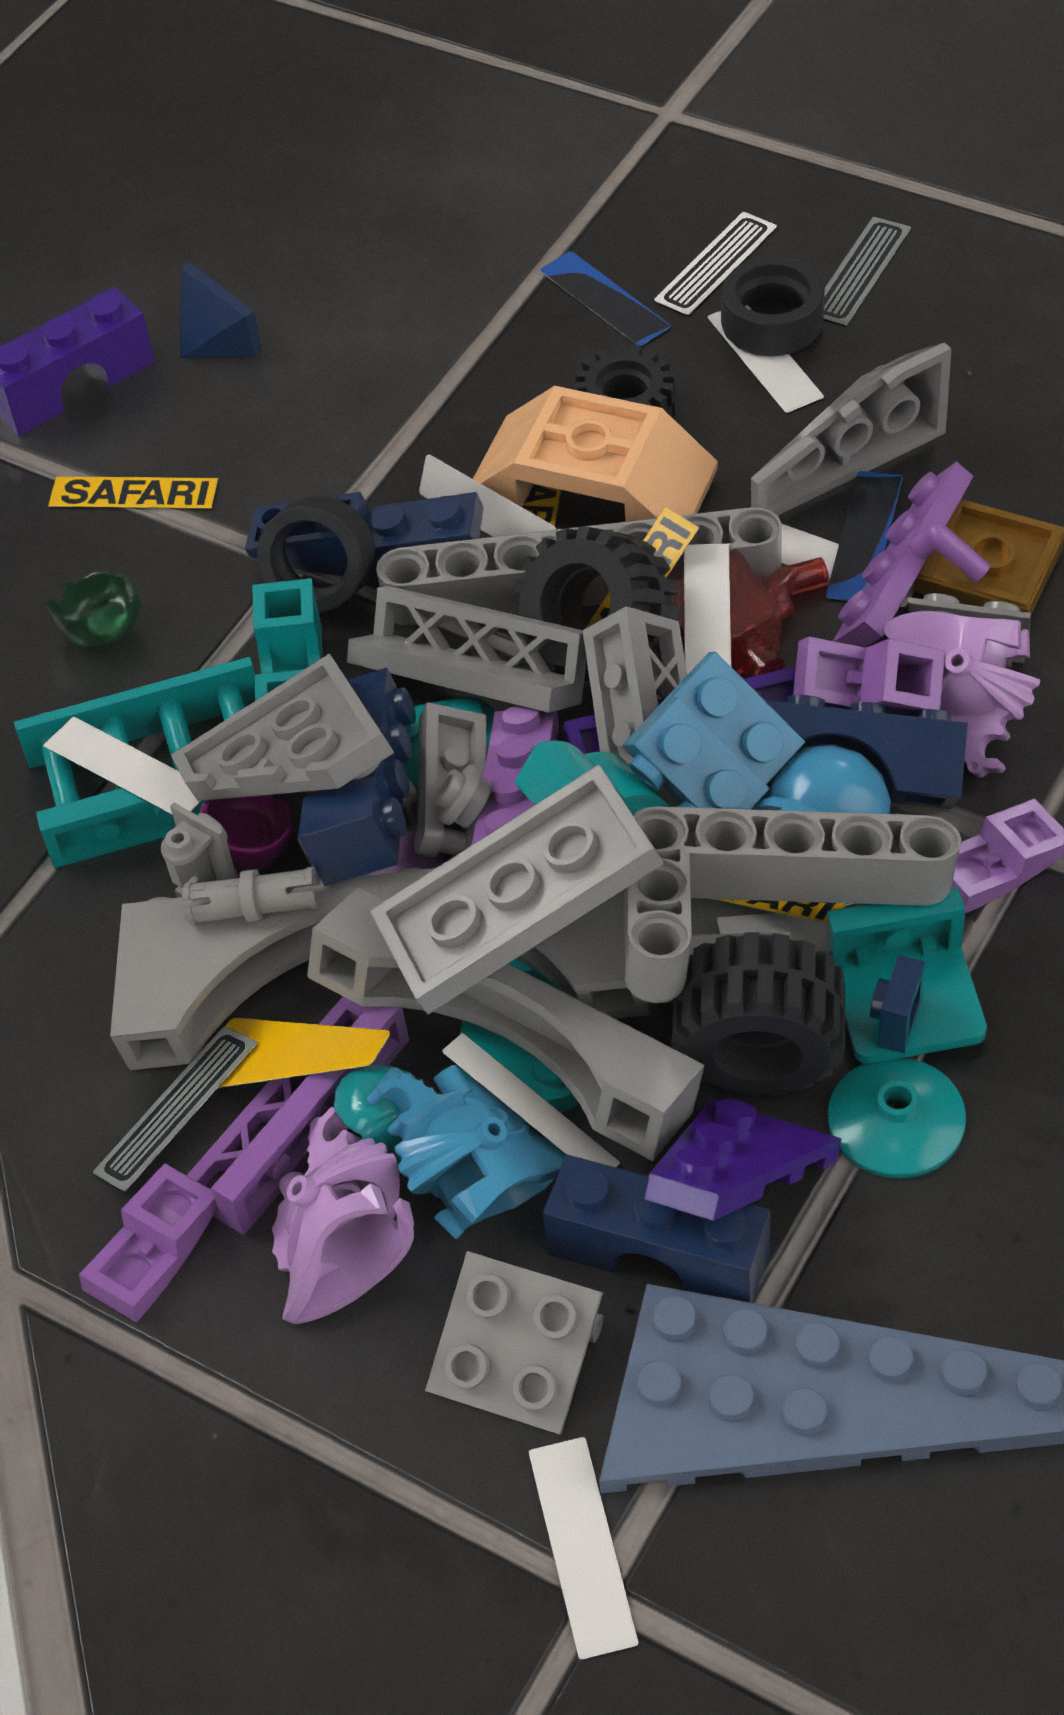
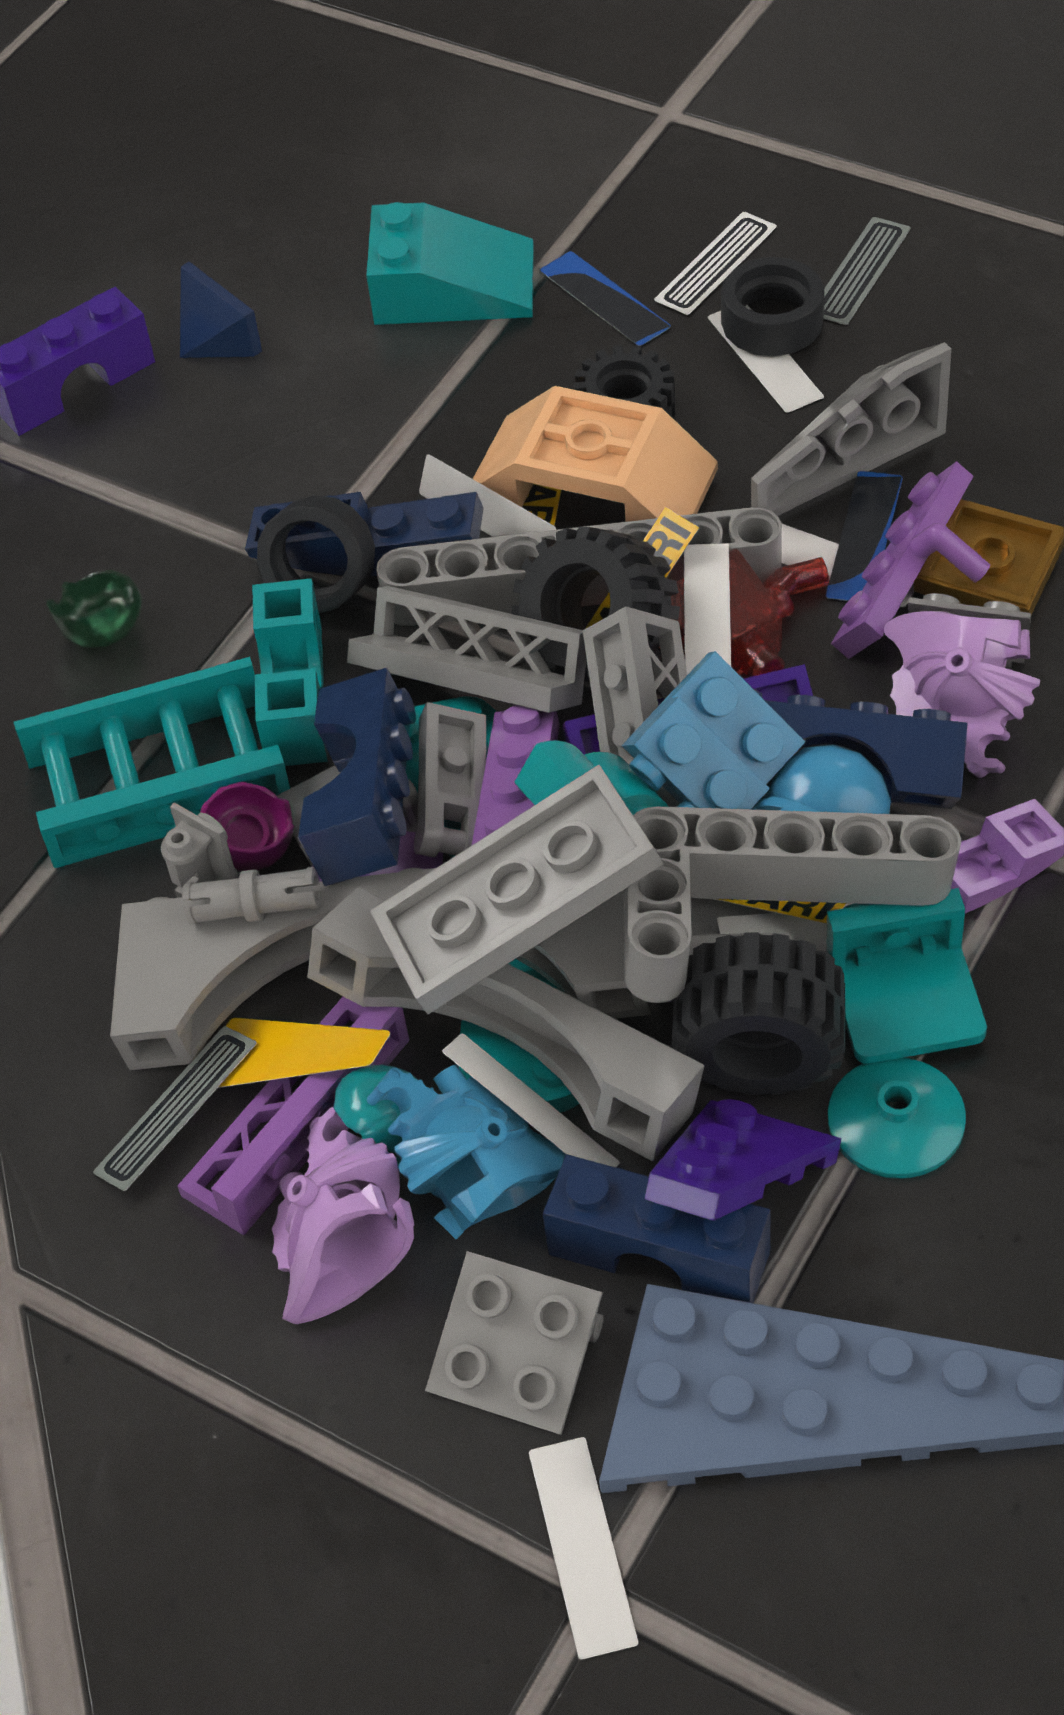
white sticker [43,716,201,814] -> none
sticker [48,476,218,509] -> none
medium lavender slope [79,1163,217,1323] -> none
light grey plate [171,653,394,801] -> none
light grey plate [434,764,492,828] -> none
medium lavender brick [793,636,945,716] -> none
dark blue plate [870,955,925,1054] -> none
none -> teal slope [366,202,534,325]

